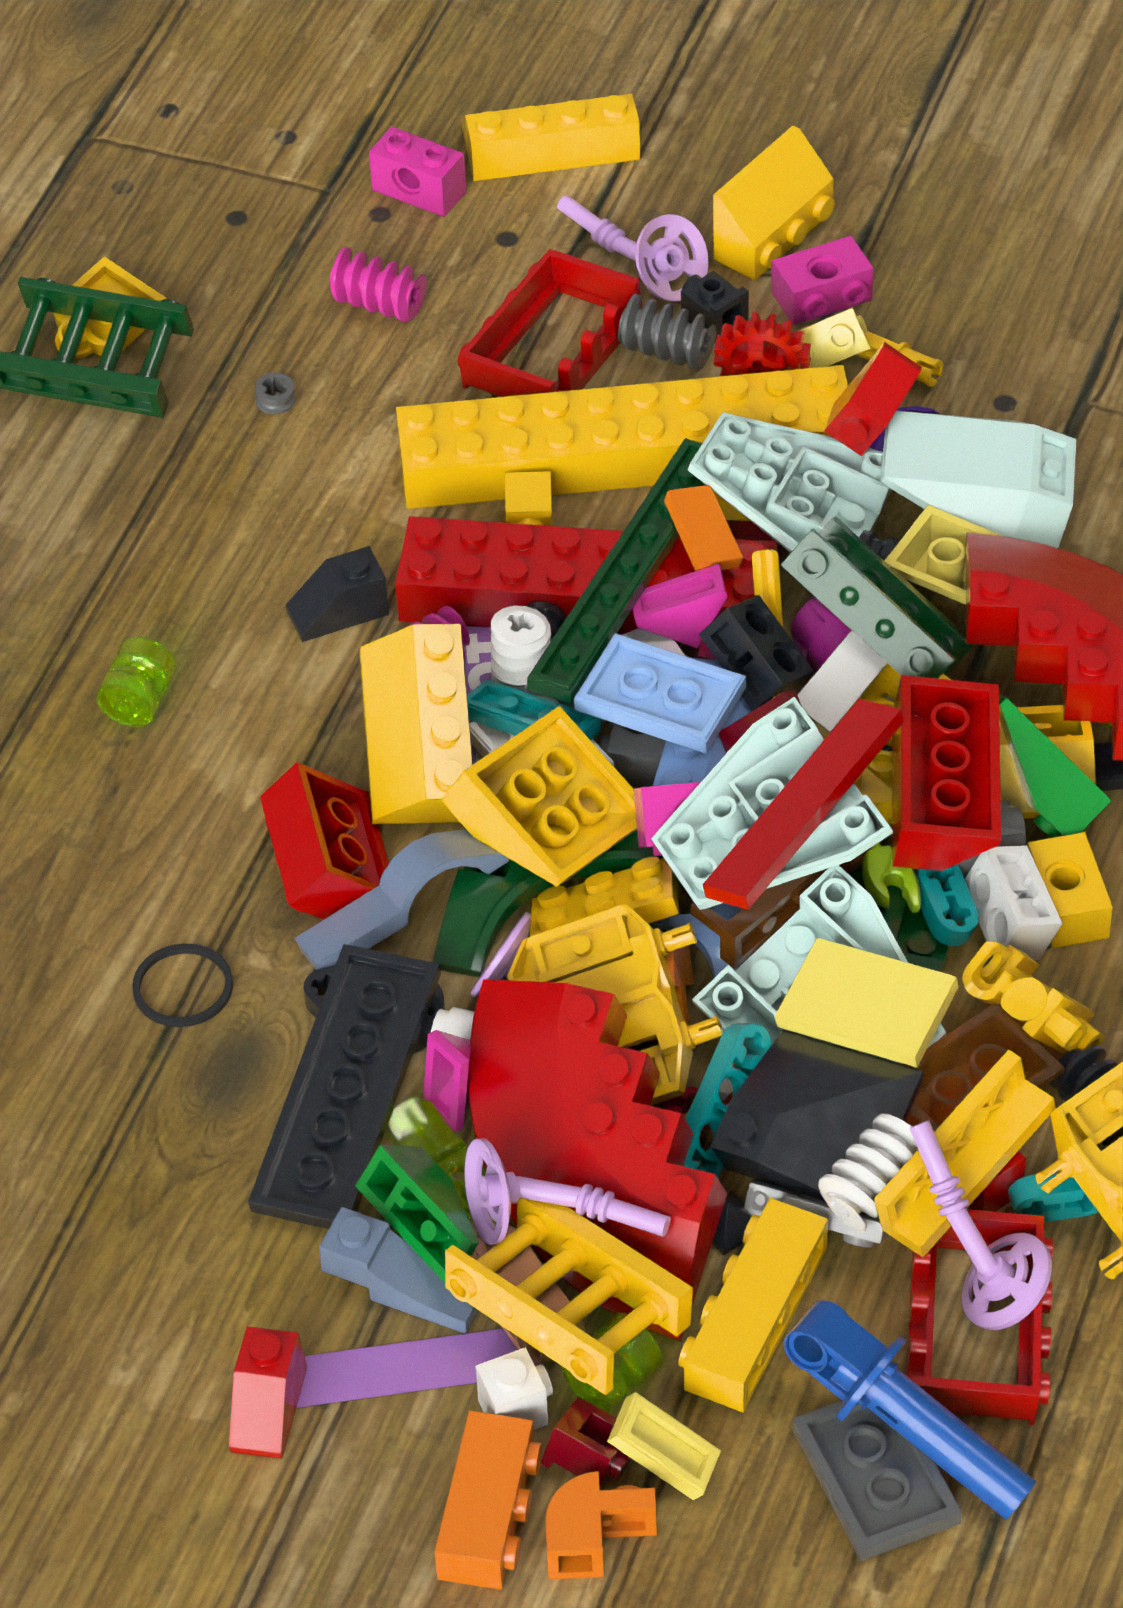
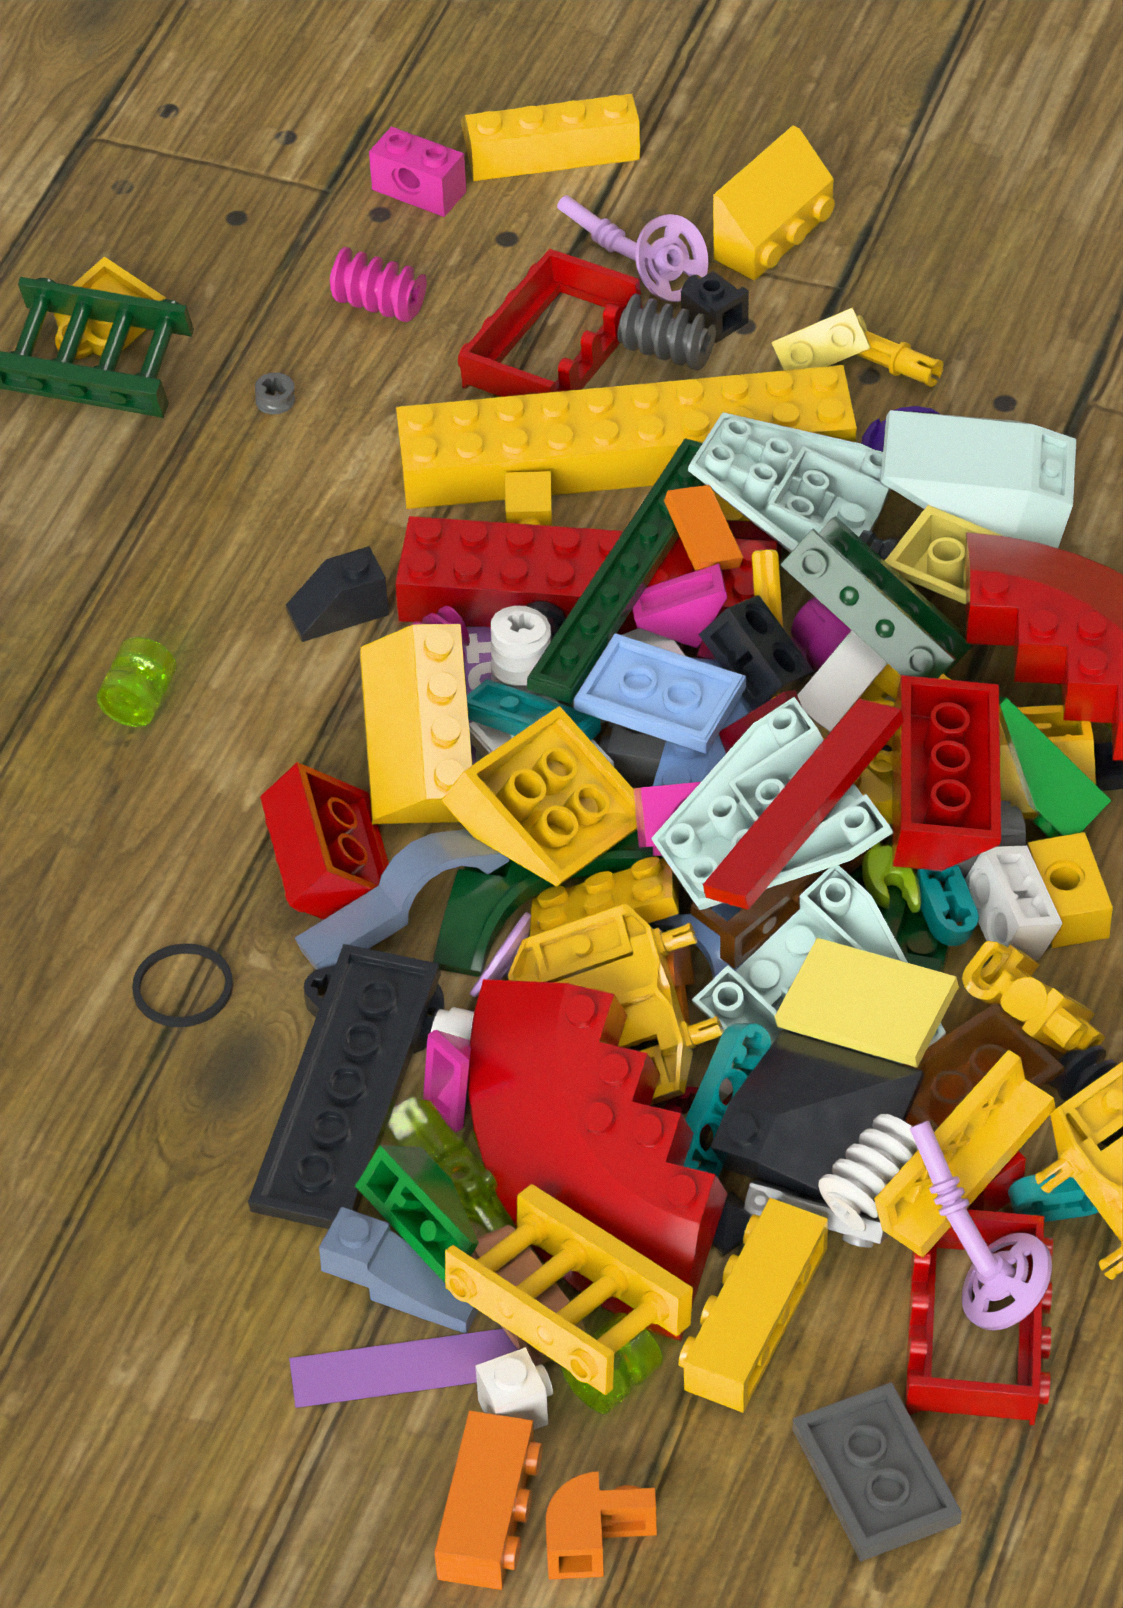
slope [229,1326,307,1459] -> none
lavender dish [465,1138,671,1245] -> none
dark red brick [540,1396,632,1488] -> none
light yellow tile [607,1392,721,1500] -> none
red gear [713,312,811,376] -> none
dark pink brick [771,236,874,325] -> none
blue piece [784,1300,1037,1520] -> none
red slope [824,342,922,456] -> none

